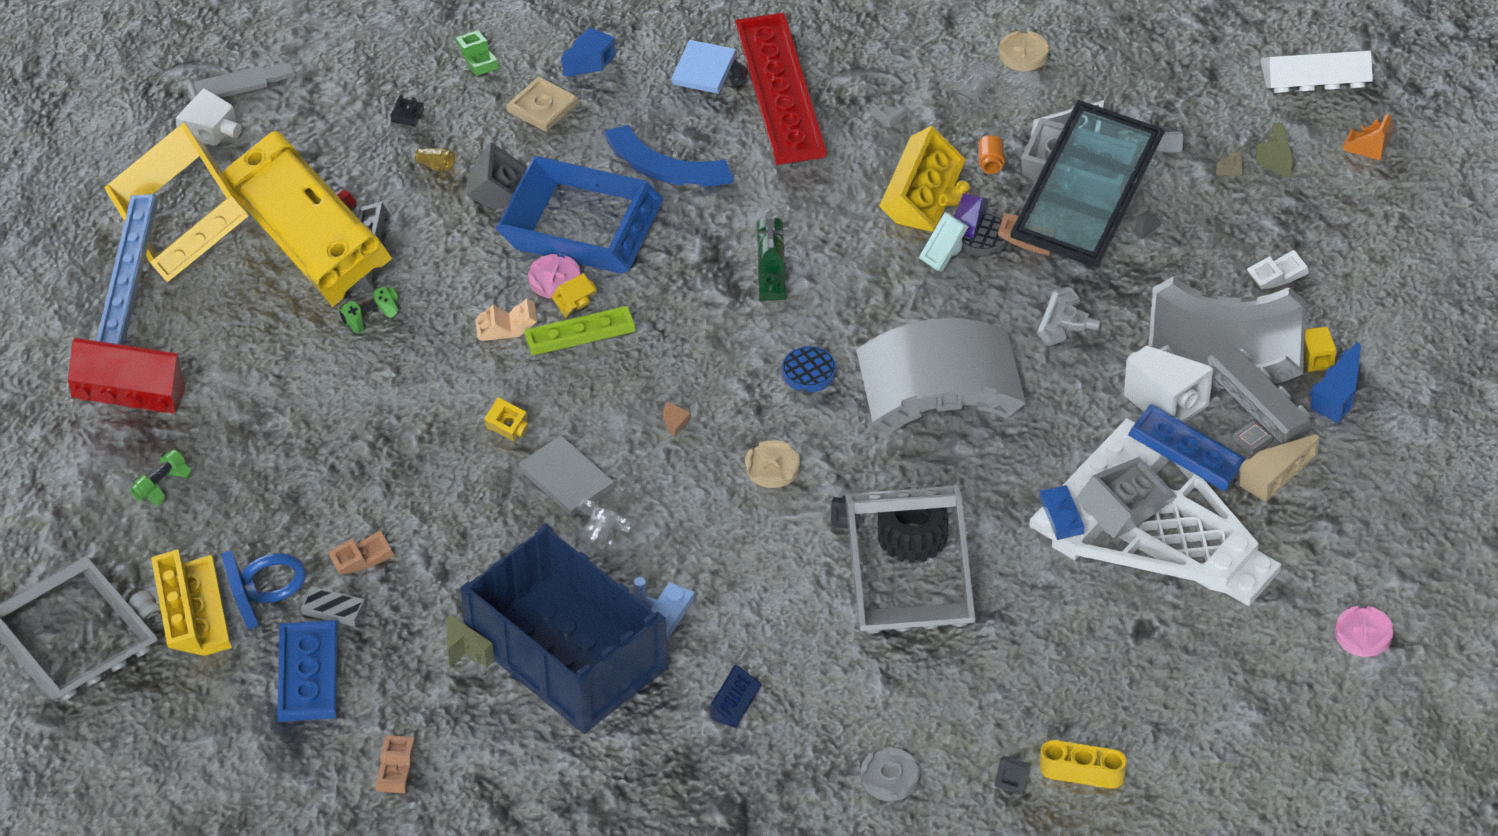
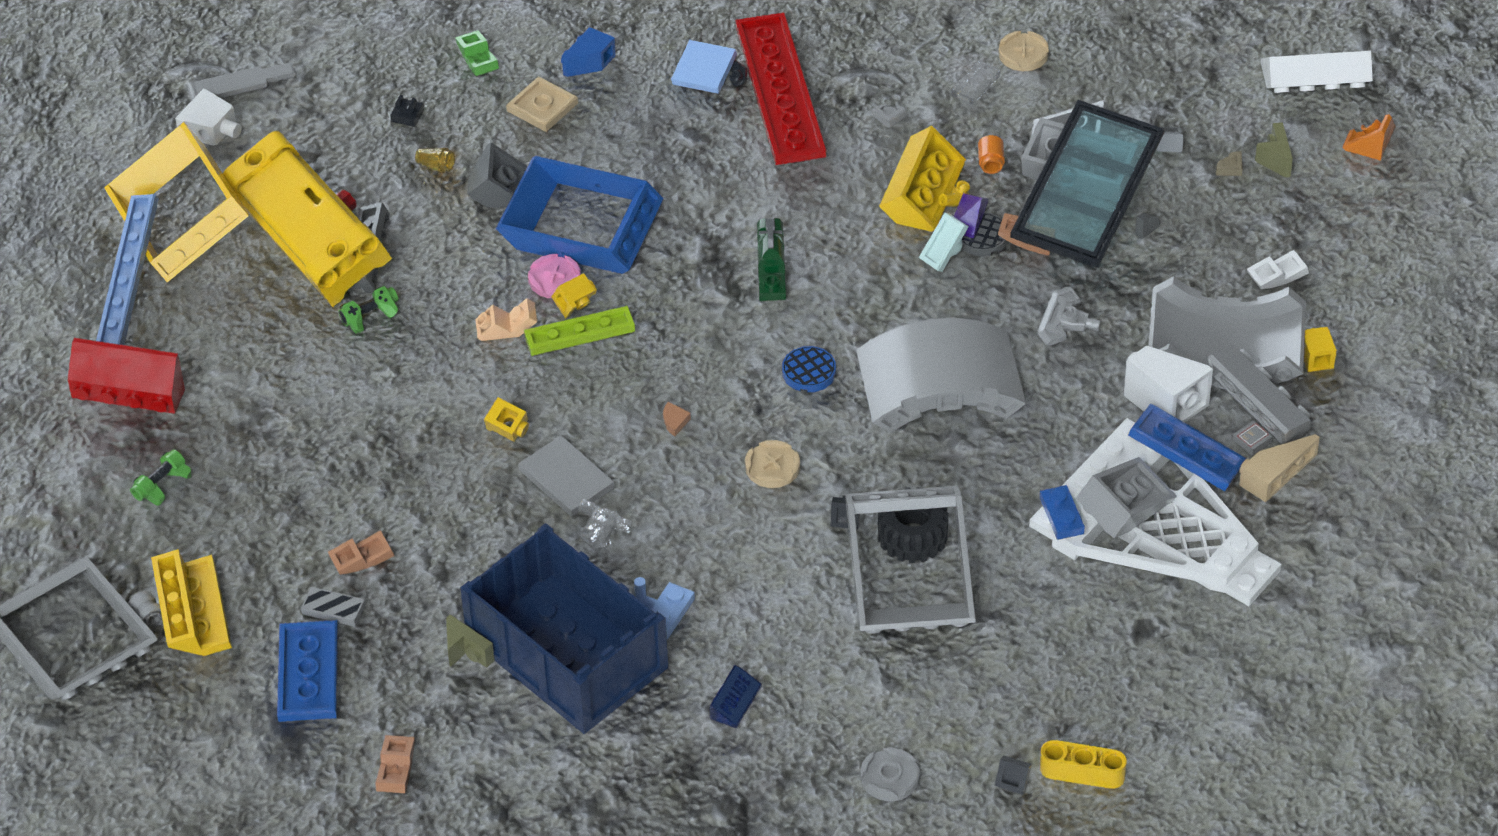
blue tile [221,550,306,630] -> none
blue tile [604,125,733,187] -> none
blue slope [1310,342,1361,423] -> none
bright pink tile [1335,606,1393,657] -> none

